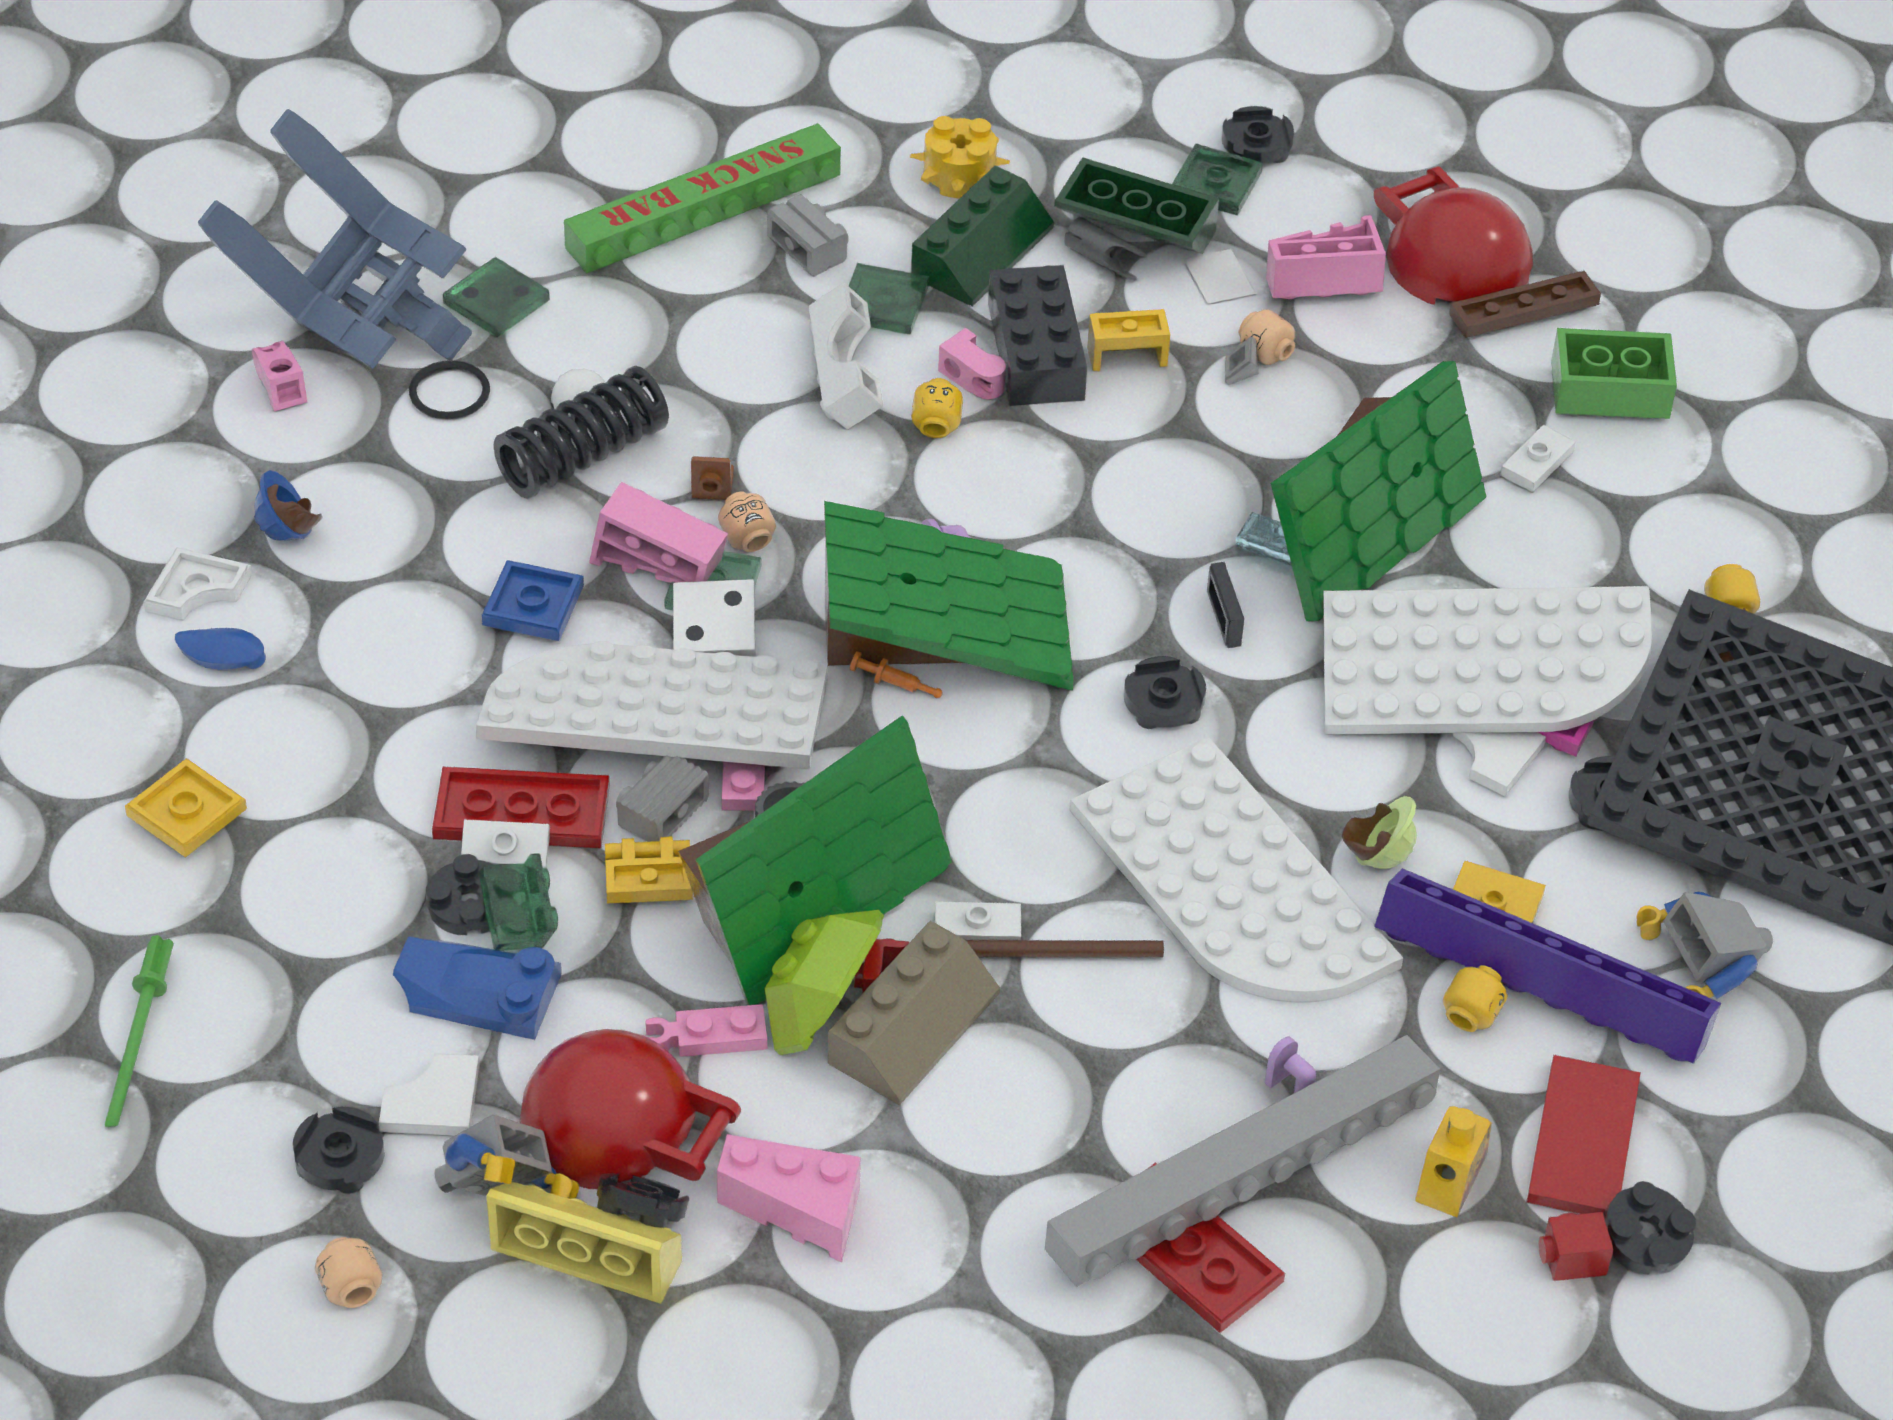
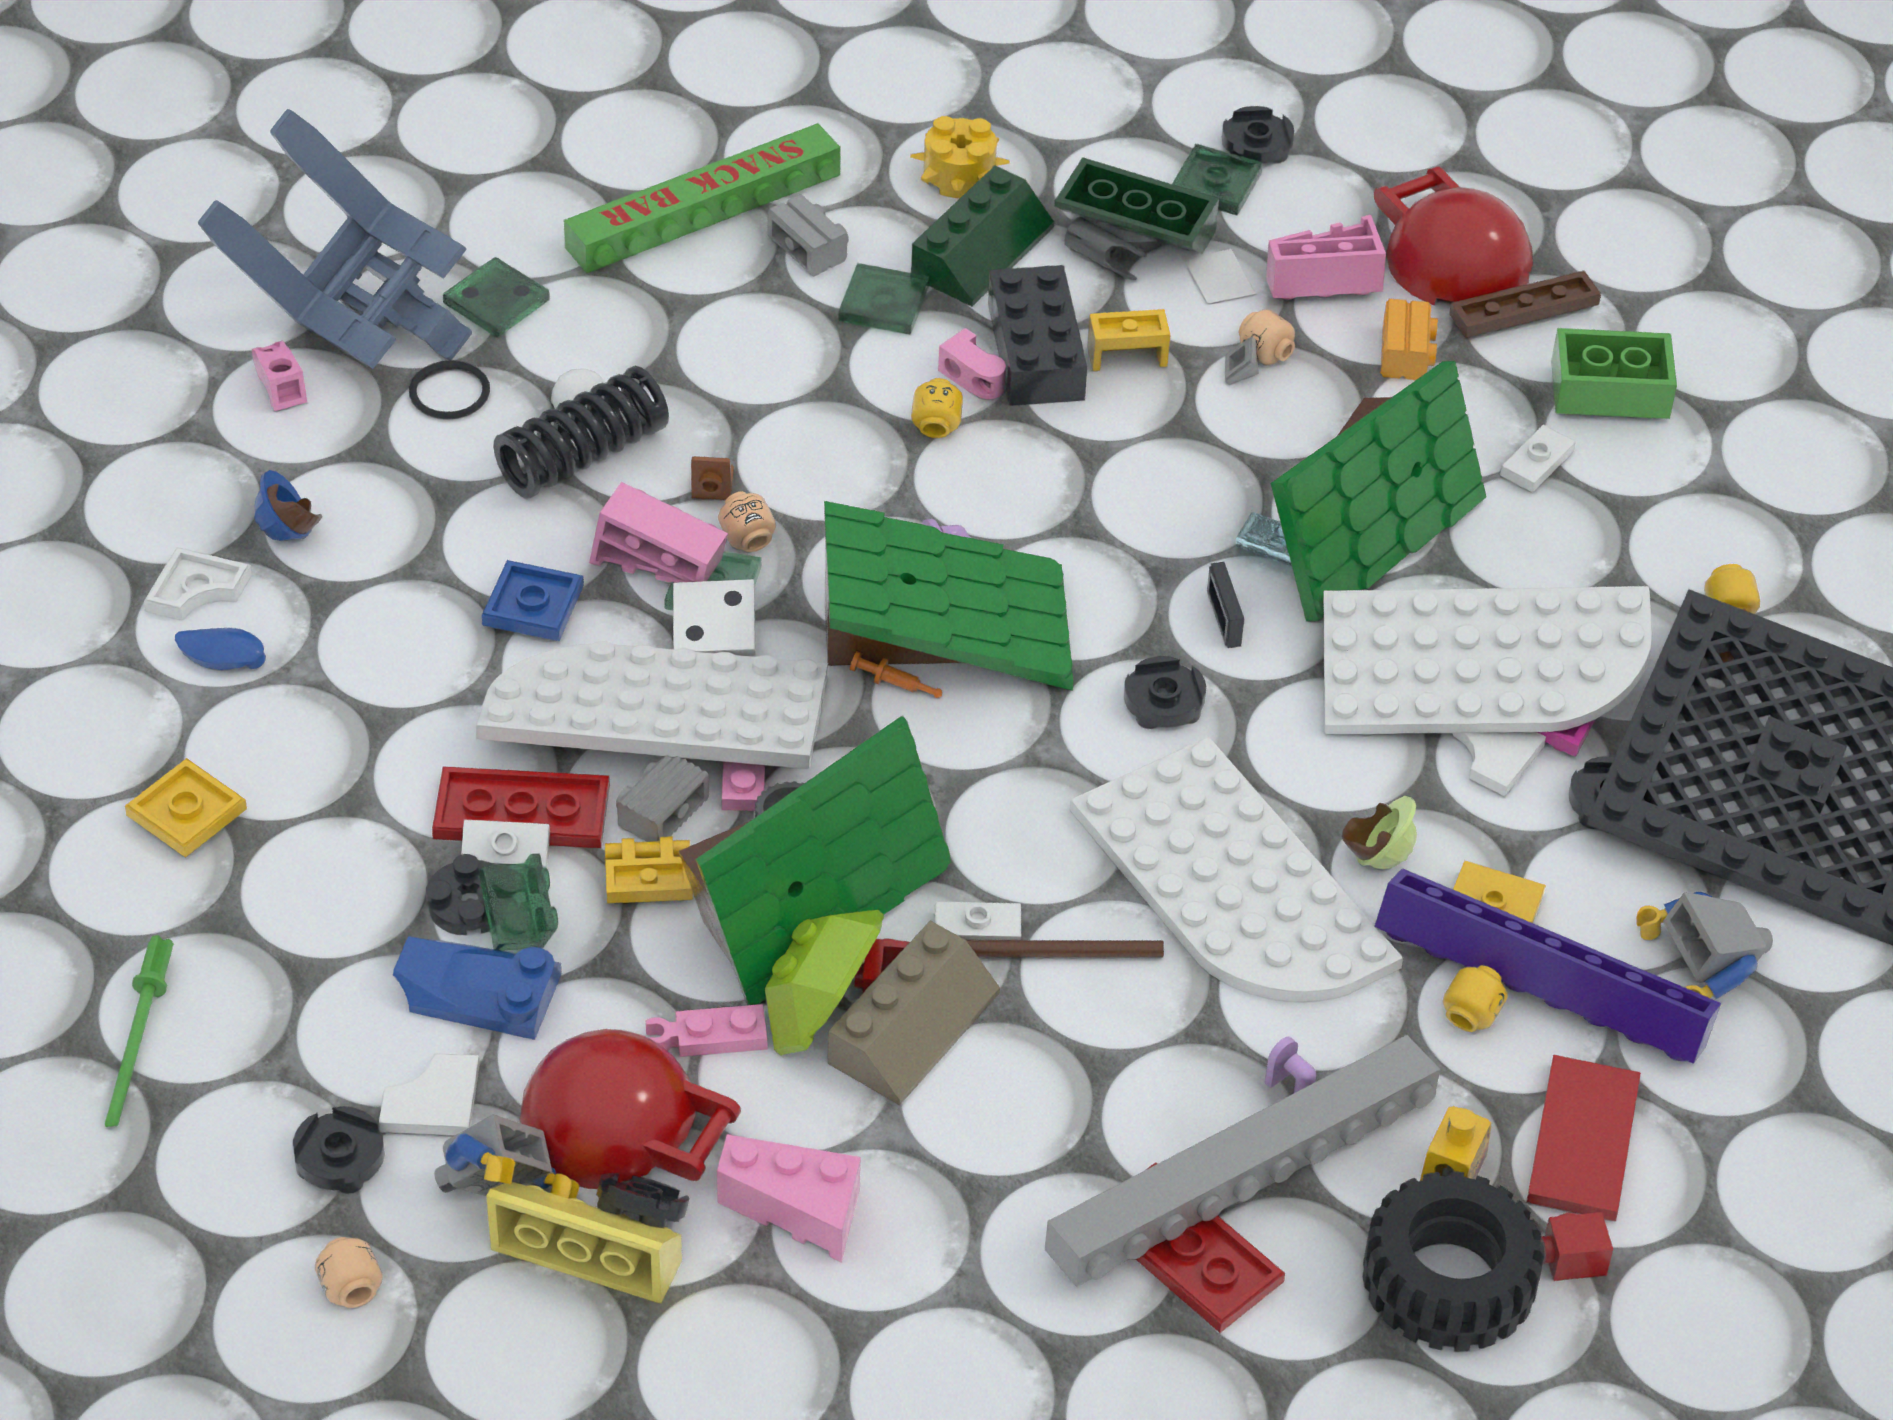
white arch [809,282,883,430] -> none
black plate [1603,1181,1696,1275] -> none
none -> black tyre [1362,1171,1544,1352]
none -> light orange brick [1380,298,1438,380]

